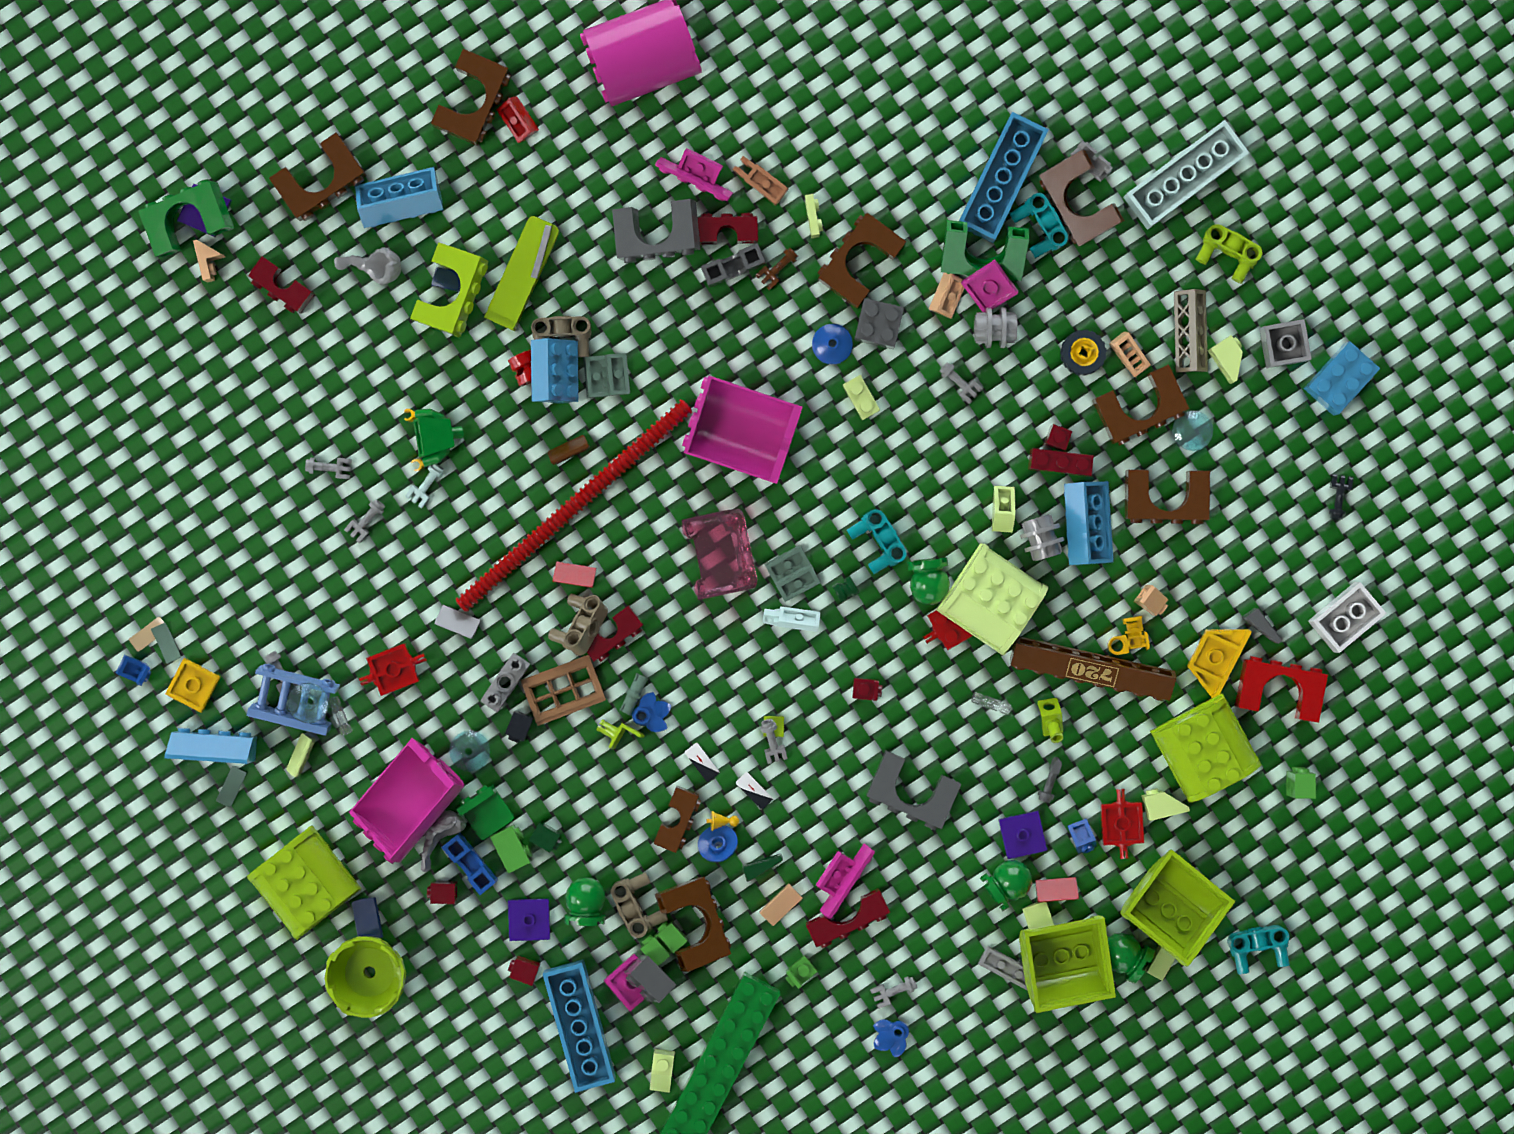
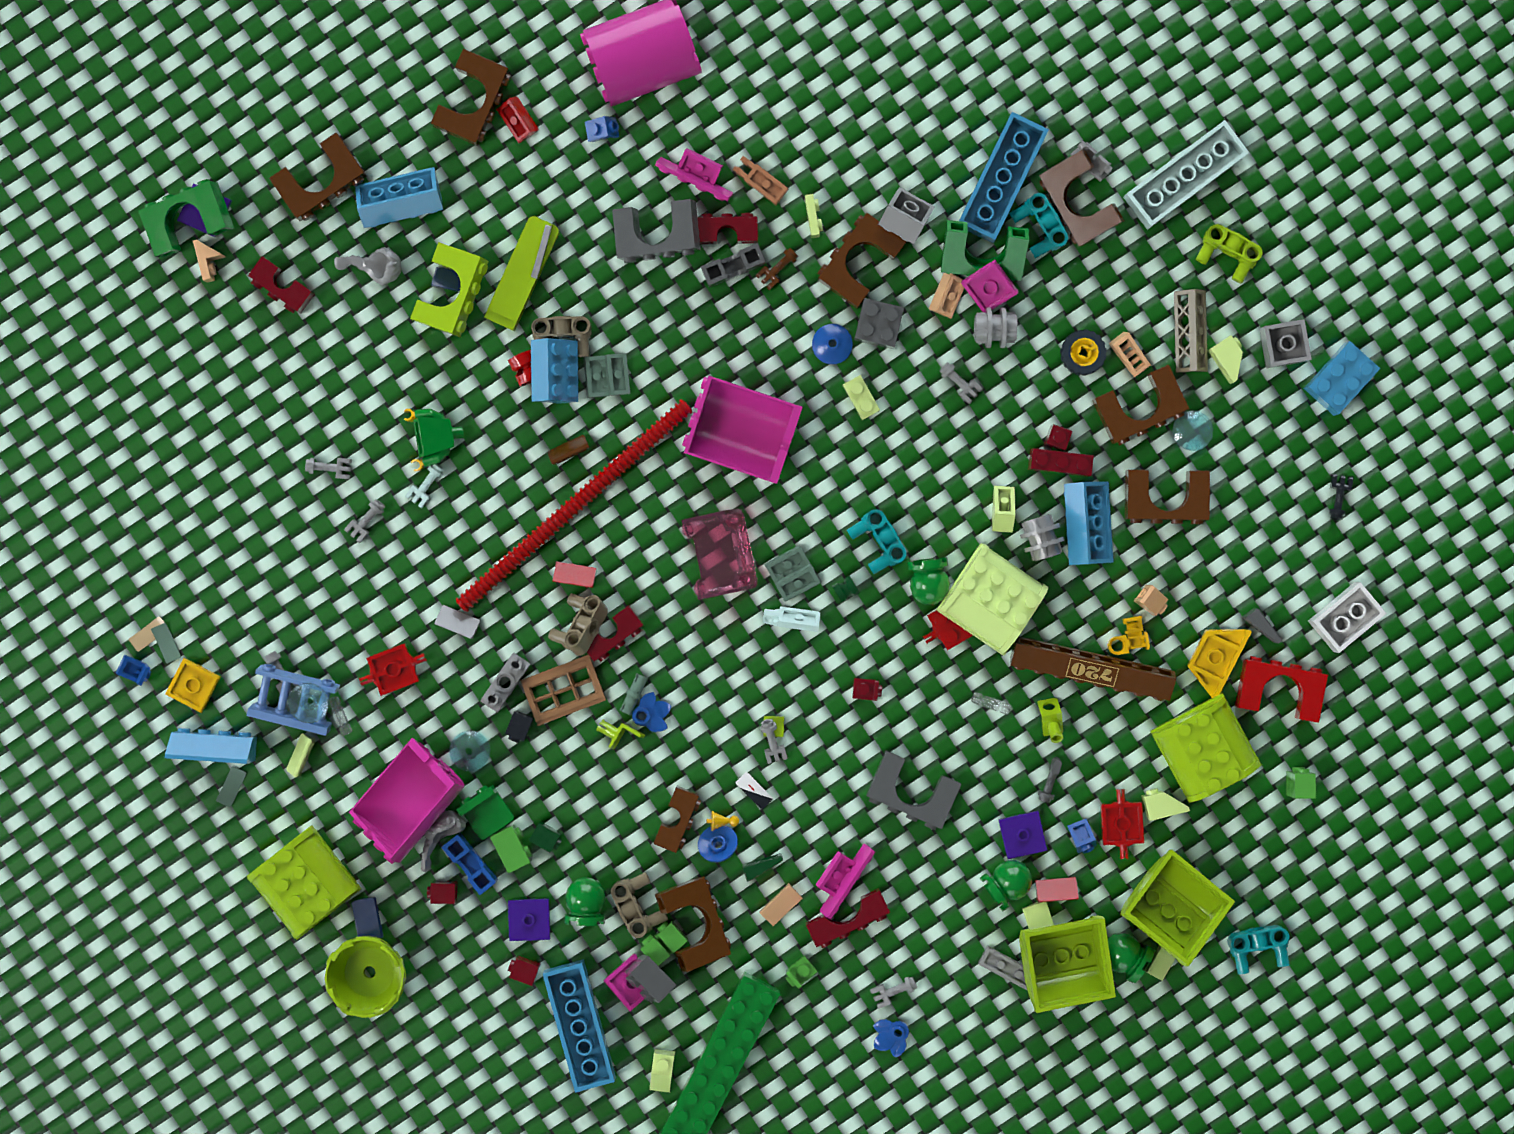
sticker [685,743,720,782] -> none
none -> bracket [585,116,619,142]
none -> light grey brick [878,187,935,244]

